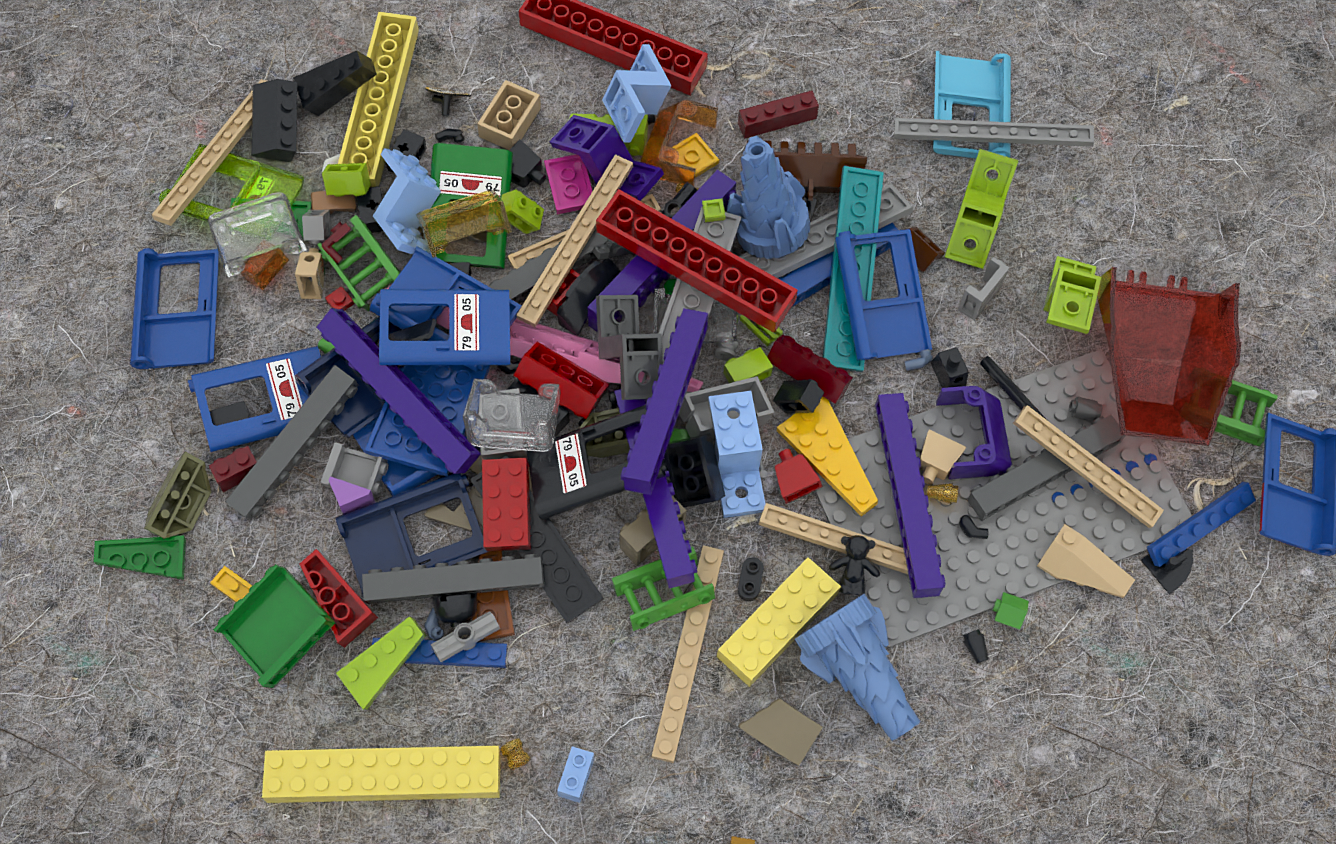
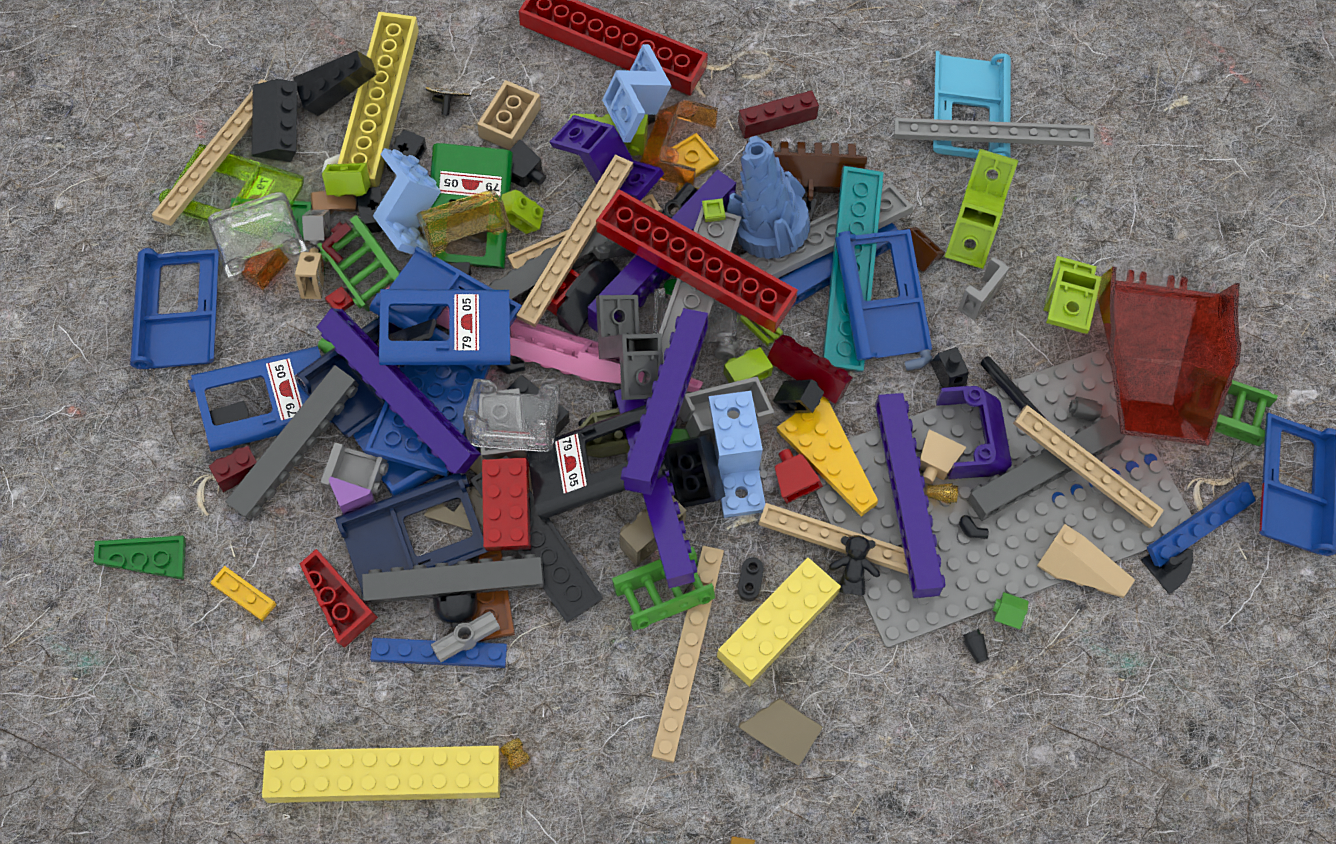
olive wedge [144,451,211,539] -> none
green panel [213,564,335,688] -> none
lime wedge [336,616,427,710] -> none
sand blue arm [424,608,444,641] -> none
black arm [435,128,465,143] -> none
red brick [513,341,609,419] -> none
dark pink plate [544,154,593,214] -> none
light blue brick [557,746,594,803] -> none
medium blue cone [795,593,920,741] -> none

